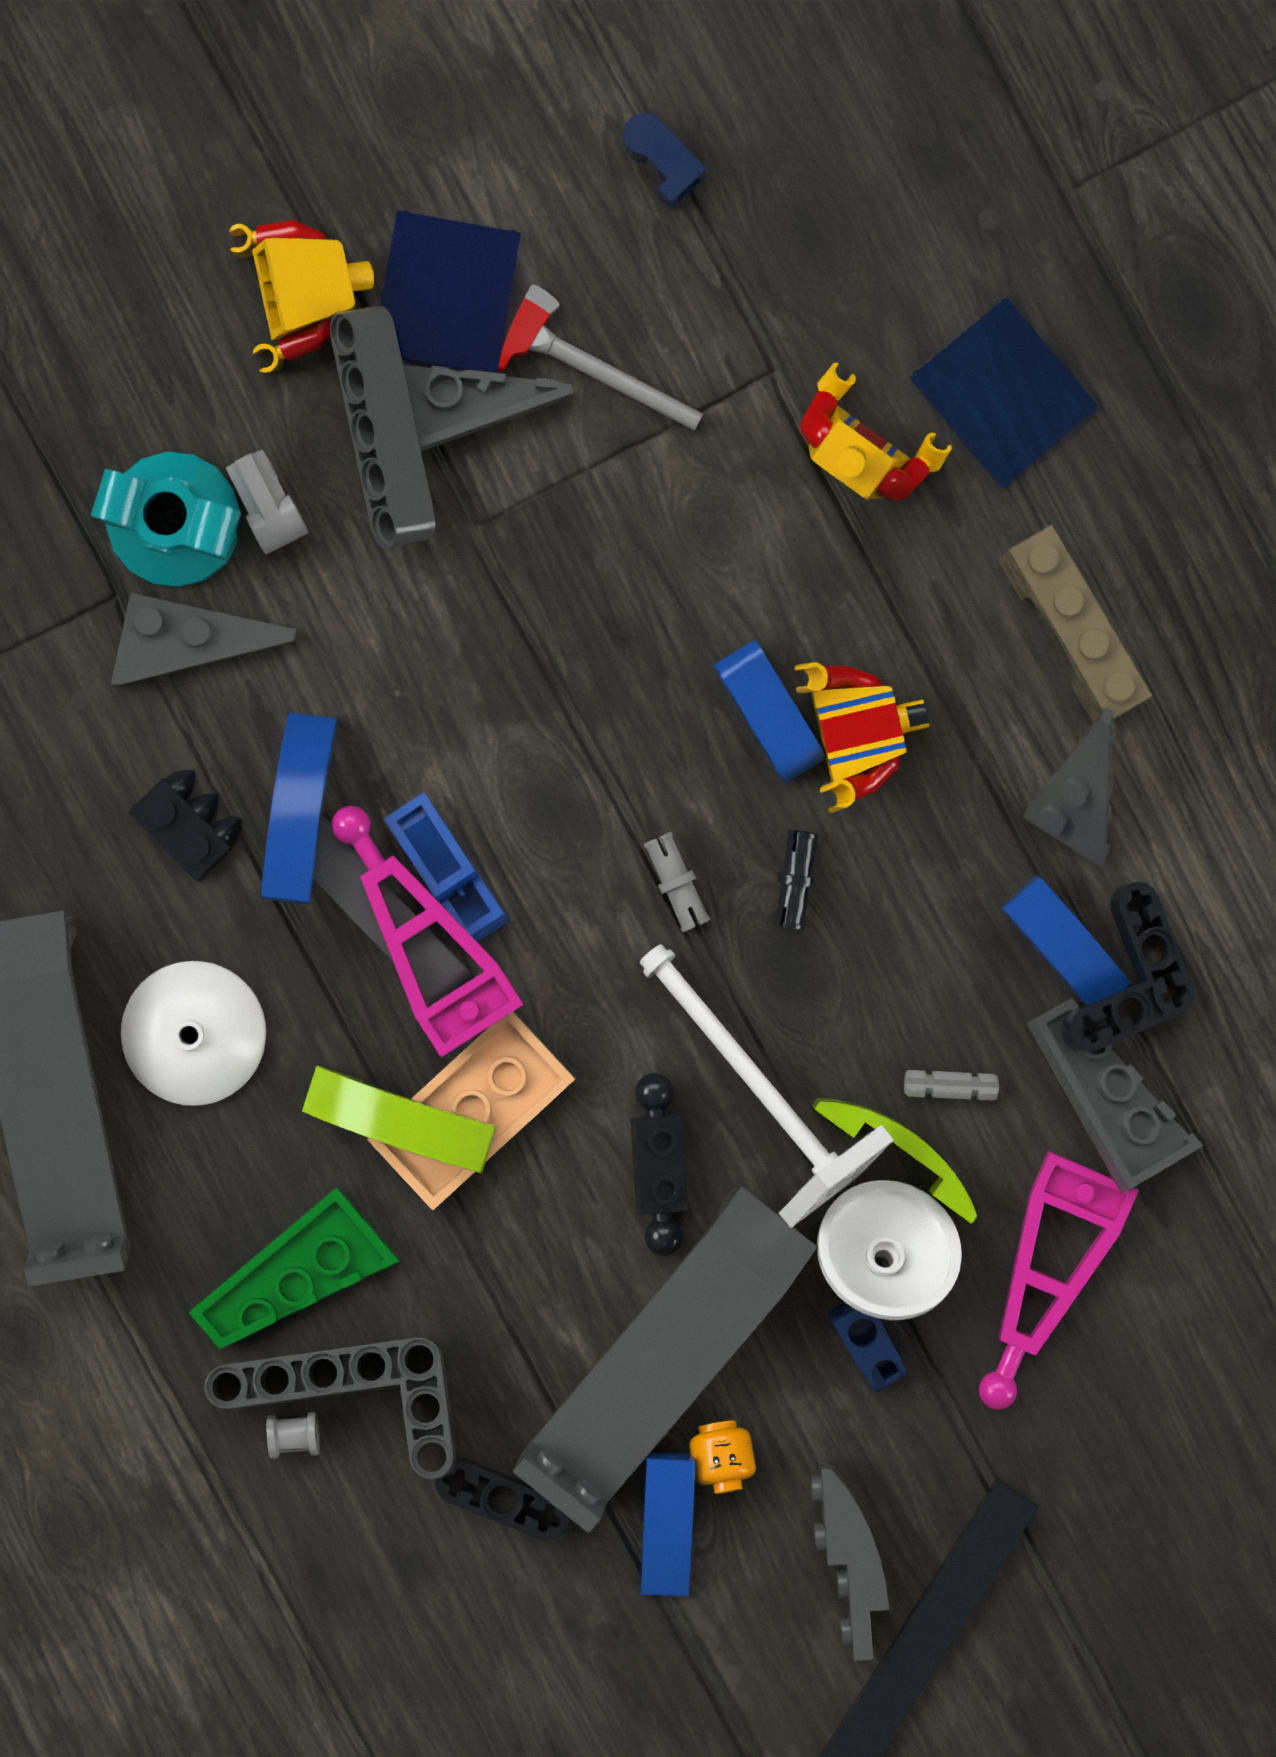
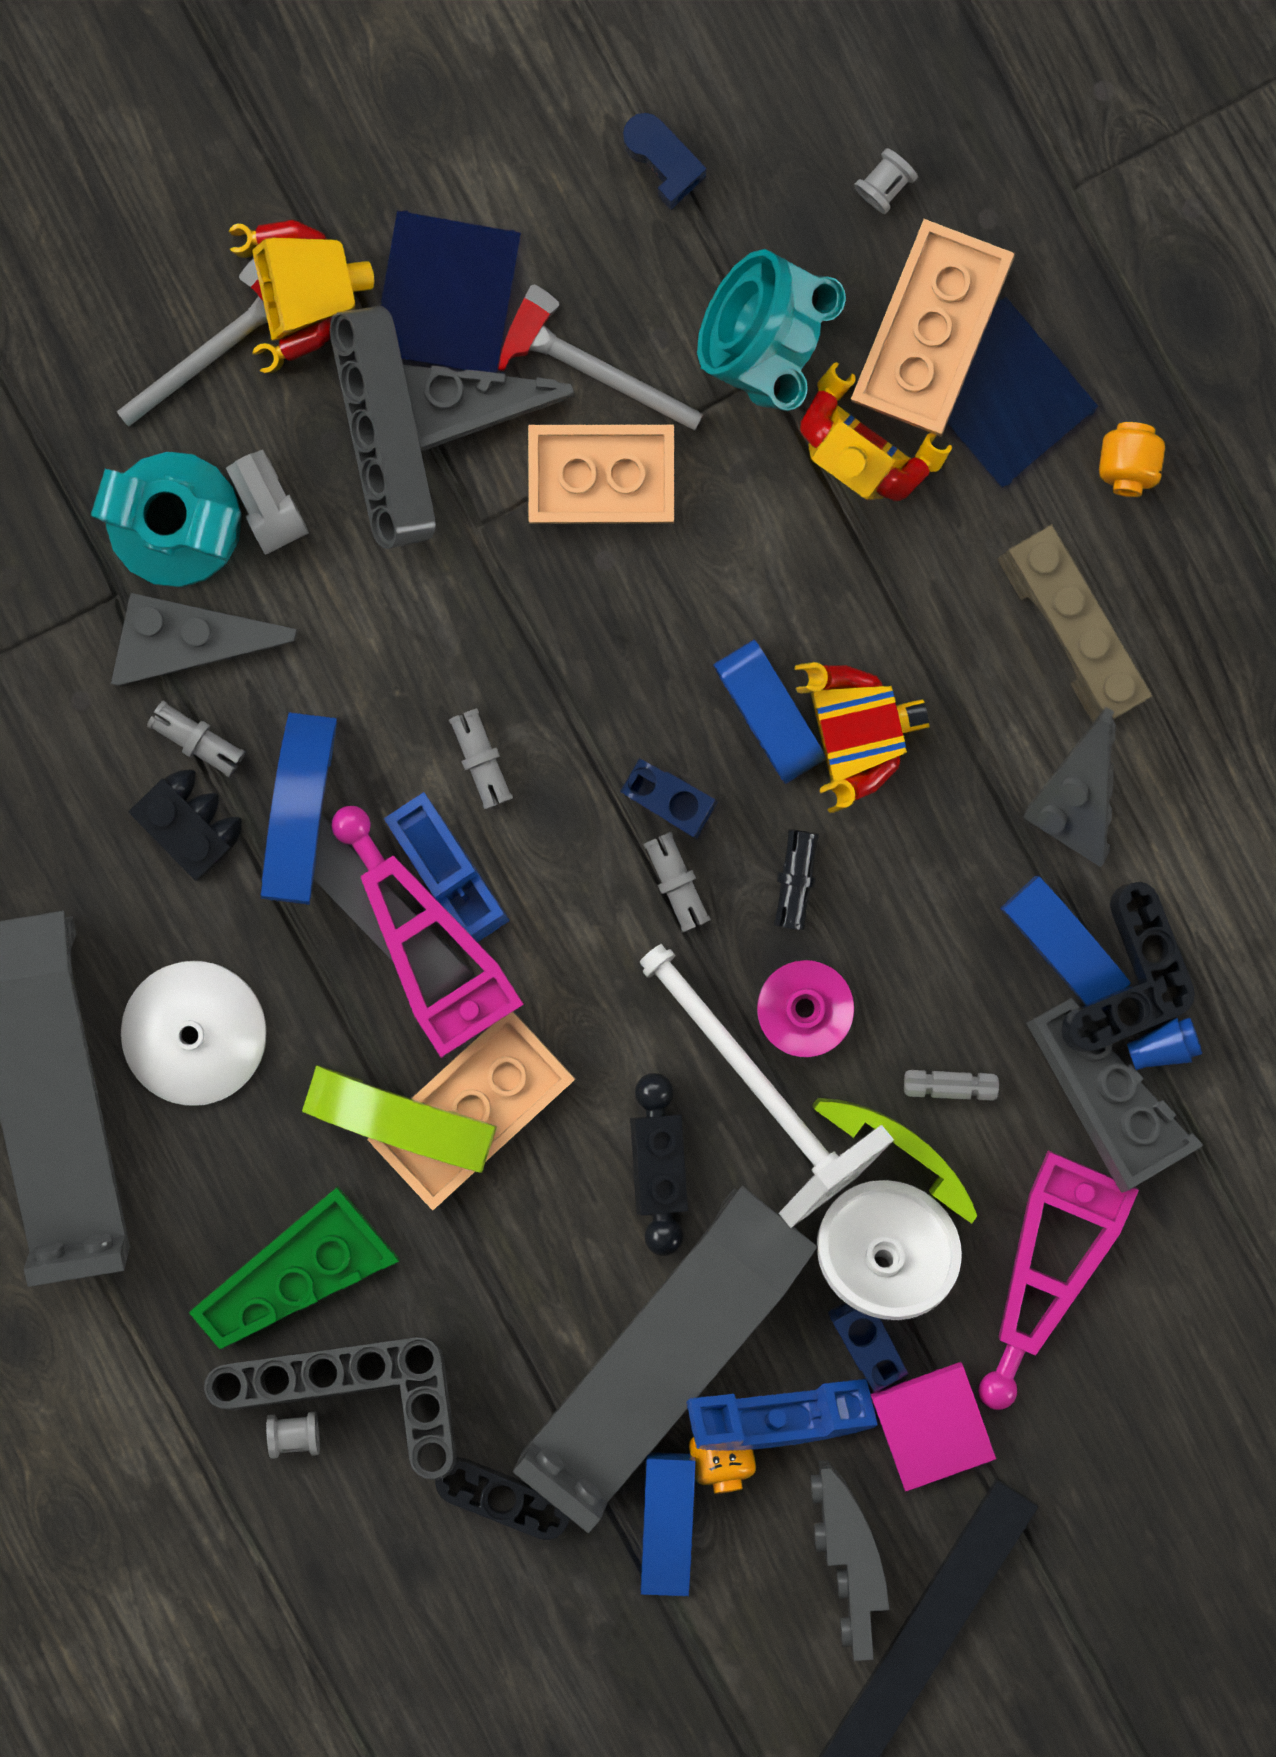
none -> light grey piece [117,258,268,427]
none -> light grey pin [147,700,246,778]
none -> light grey pin [449,708,513,810]
none -> light nougat plate [528,425,674,524]
none -> dark blue leg [620,758,718,840]
none -> blue slope [686,1379,878,1451]
none -> teal piece [697,249,846,411]
none -> dark pink dish [757,960,854,1057]
none -> light nougat plate [851,219,1015,437]
none -> light grey bush [854,148,918,214]
none -> dark pink slope [871,1362,996,1492]
none -> light orange head [1099,422,1165,497]
none -> blue cone [1127,1017,1203,1070]

